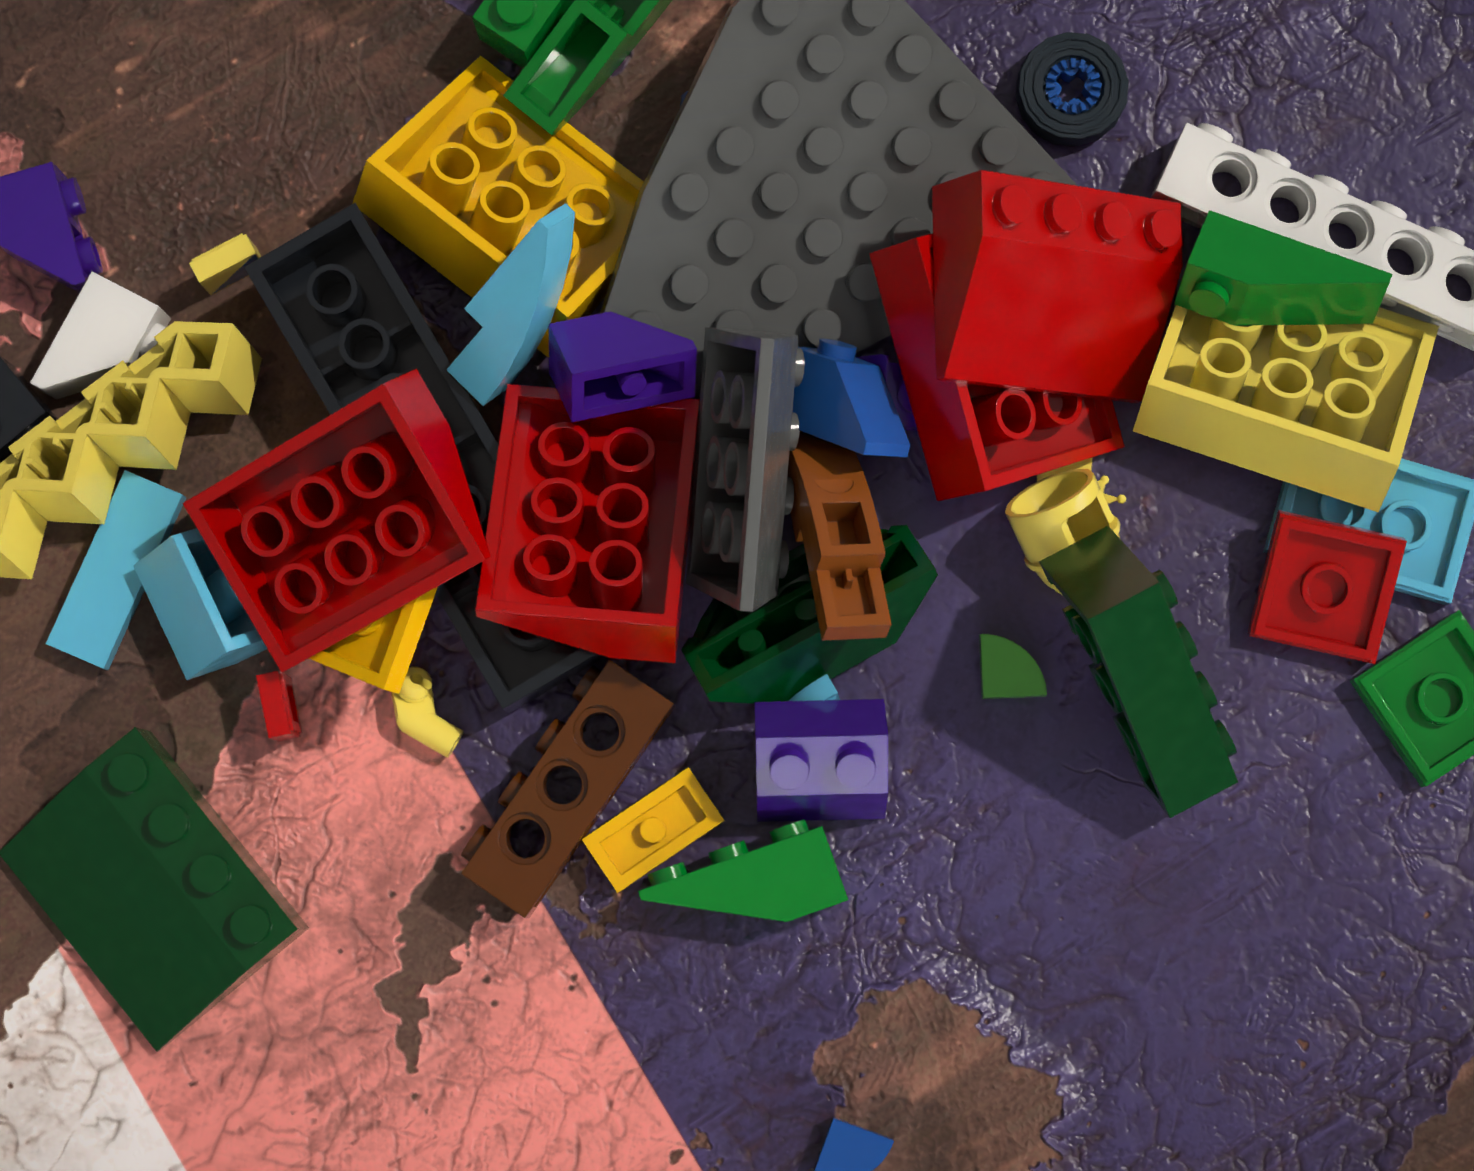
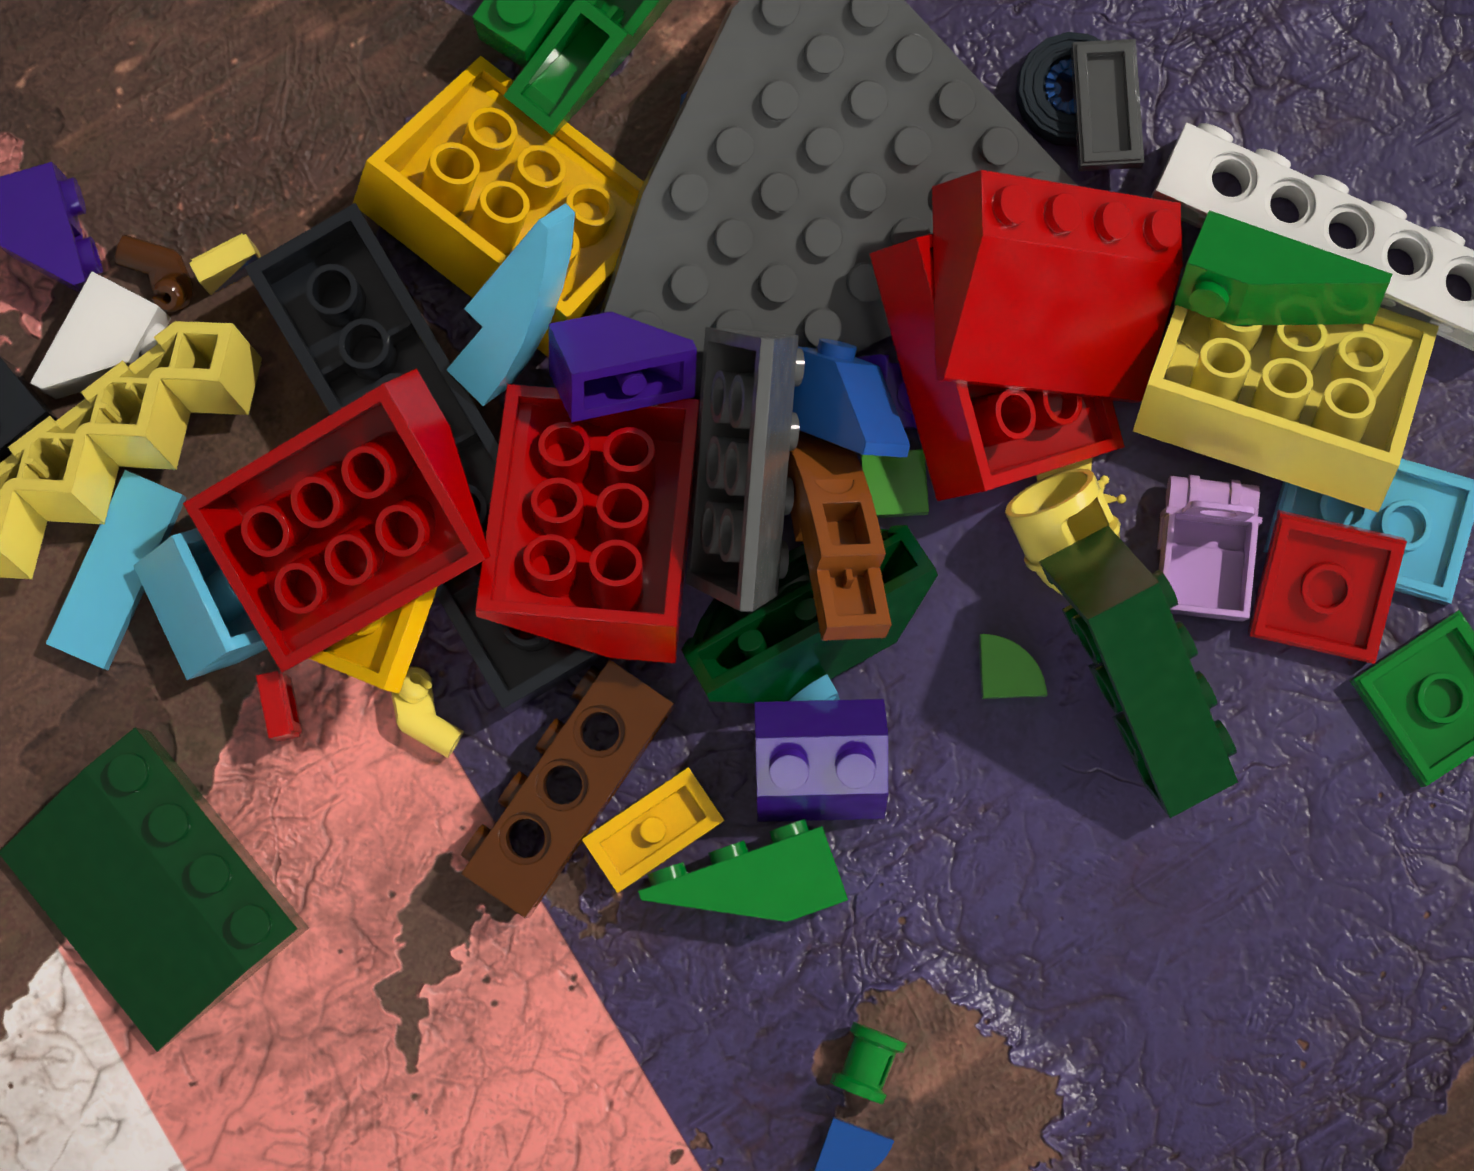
none -> reddish brown arm [115,235,193,313]
none -> green bush [830,1022,907,1104]
none -> bright green tile [860,449,929,518]
none -> dark grey tile [1070,39,1144,171]
none -> lavender piece [1157,475,1262,622]

